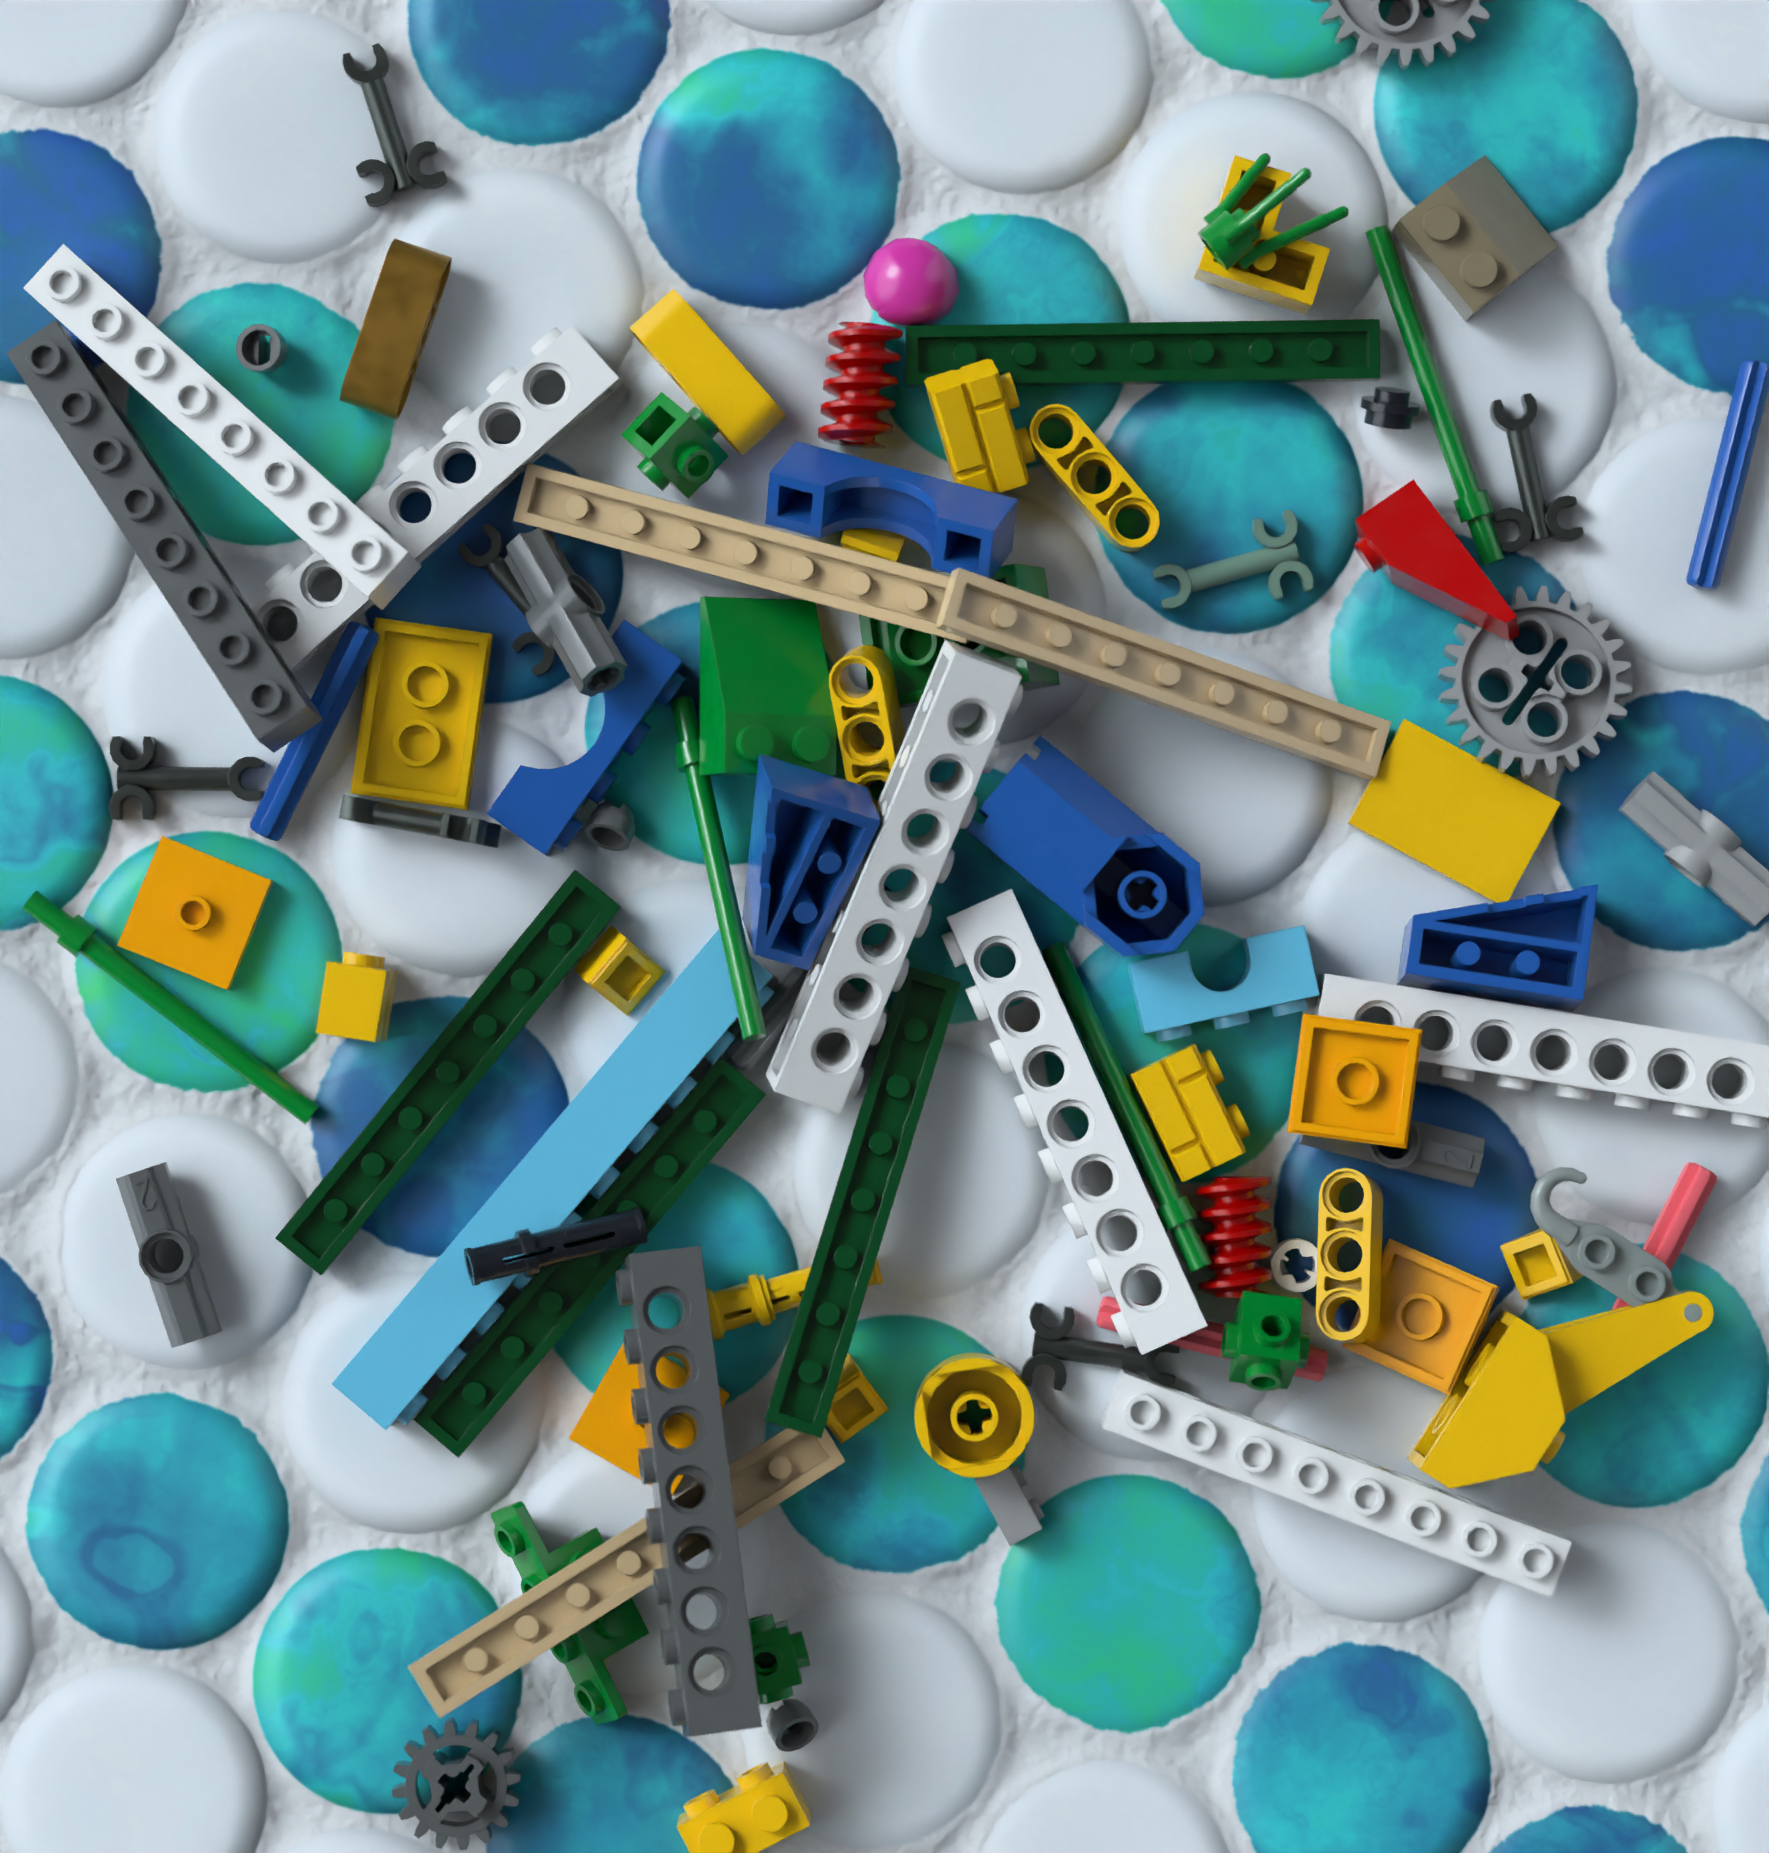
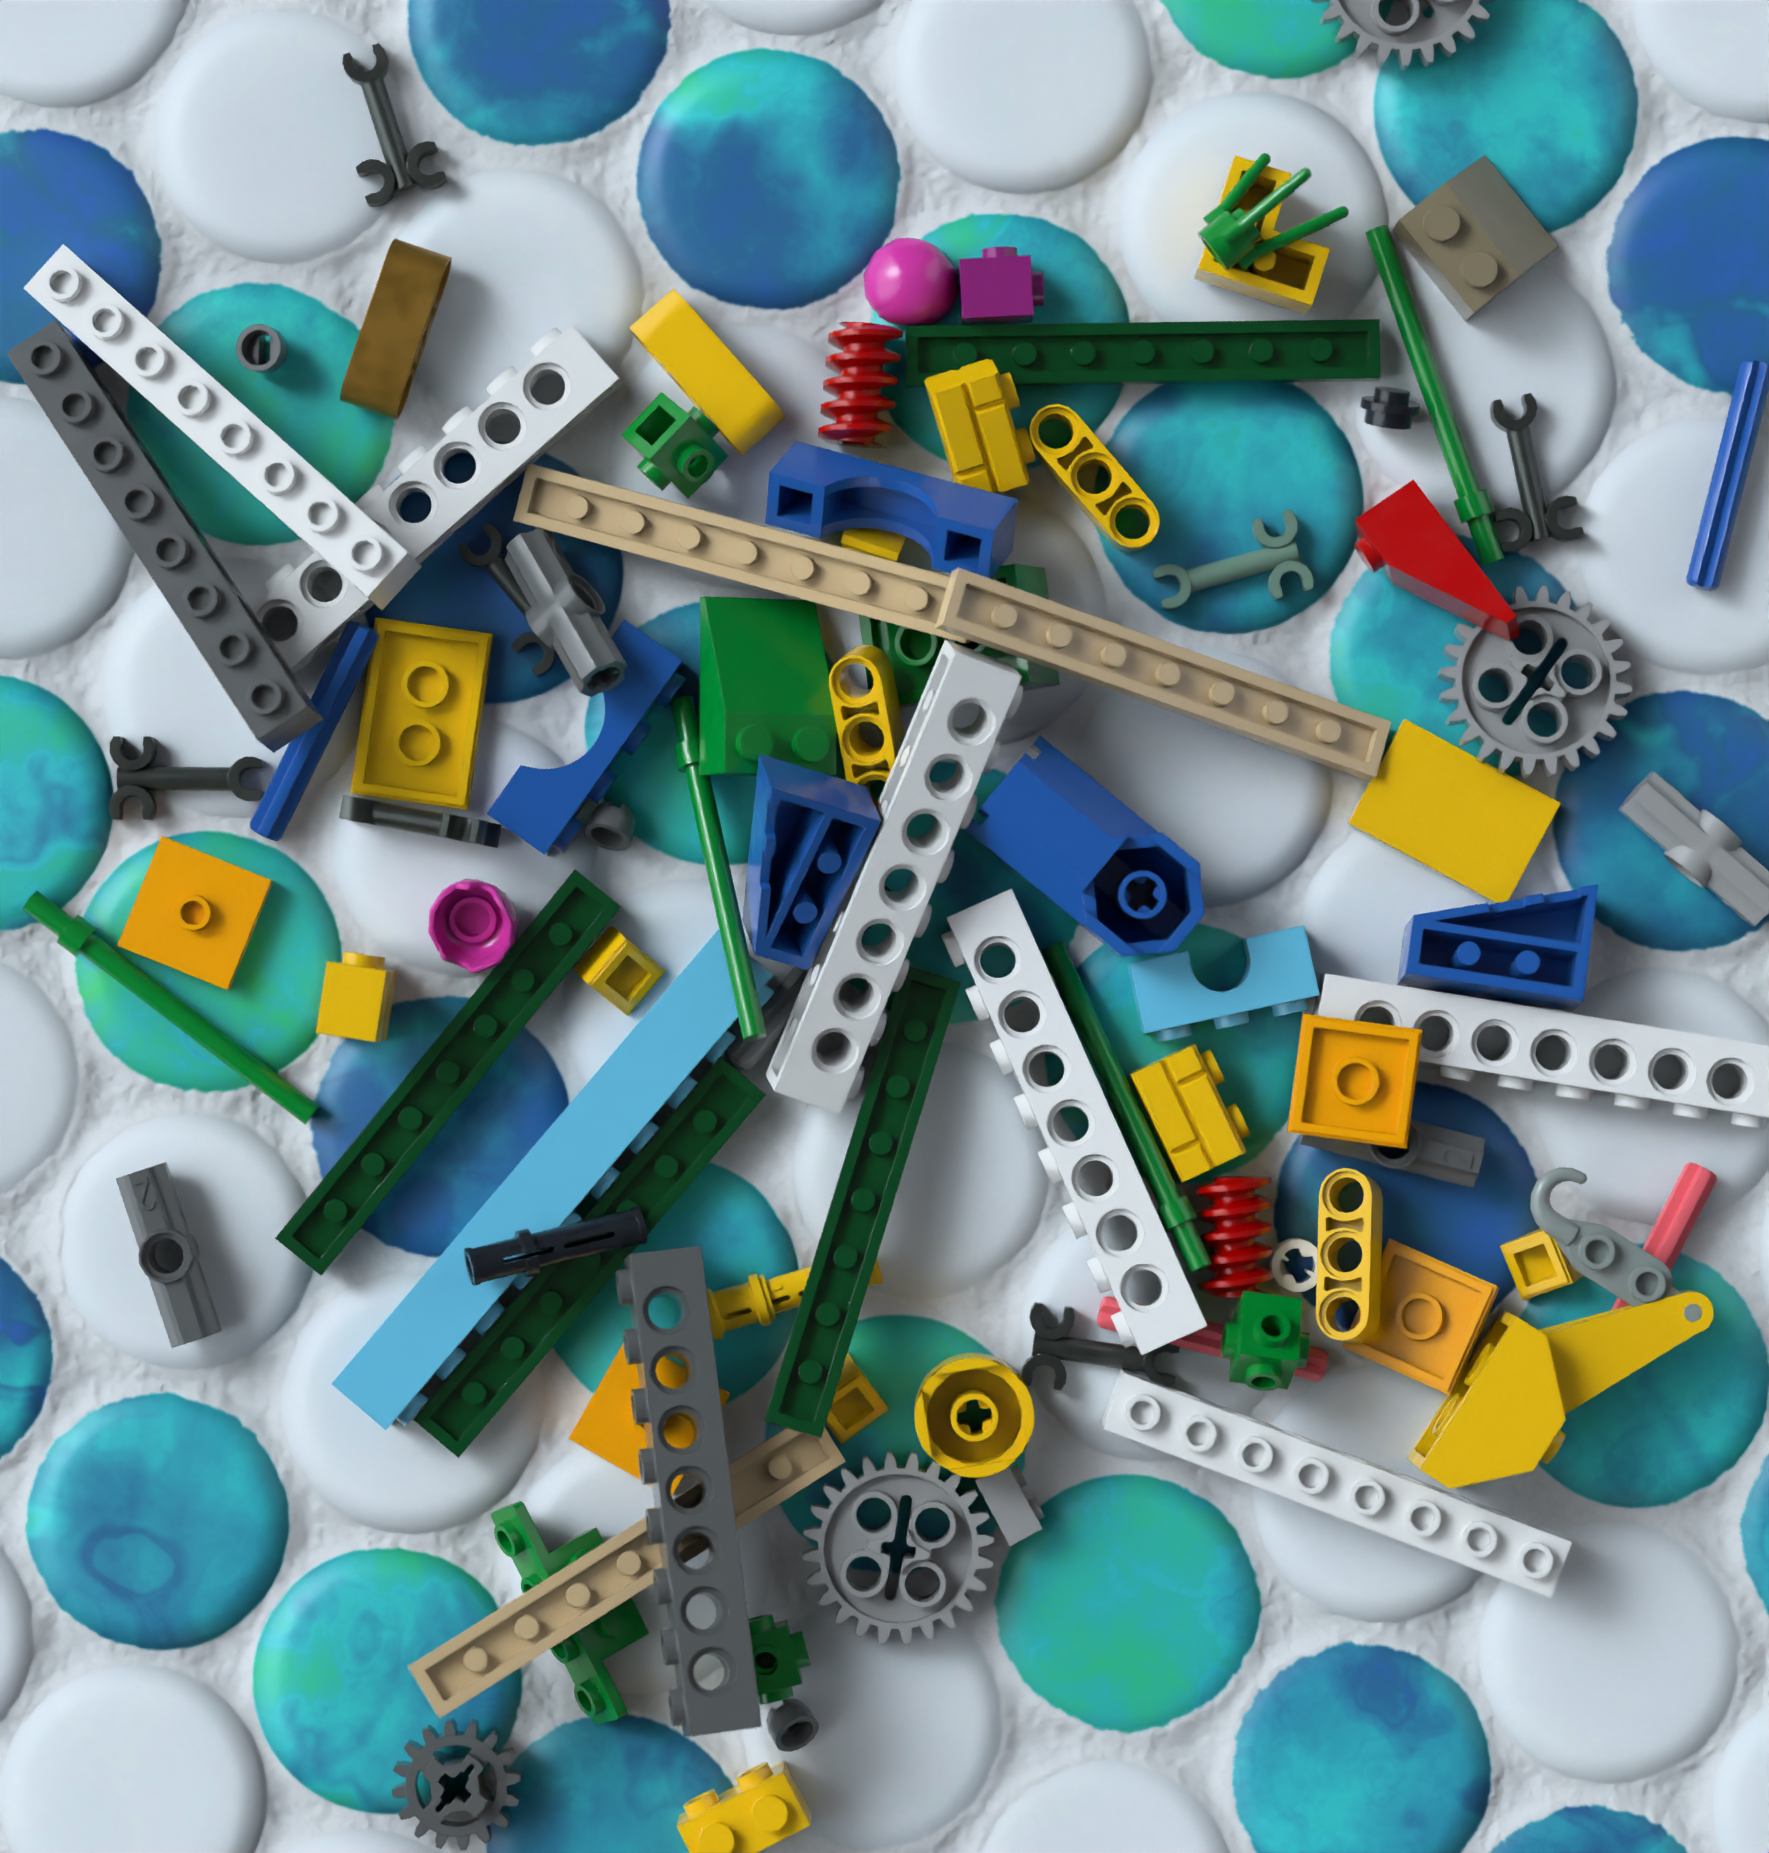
none -> dark pink hair [428,879,519,973]
none -> light grey gear [802,1450,994,1645]
none -> magenta brick [958,246,1044,325]

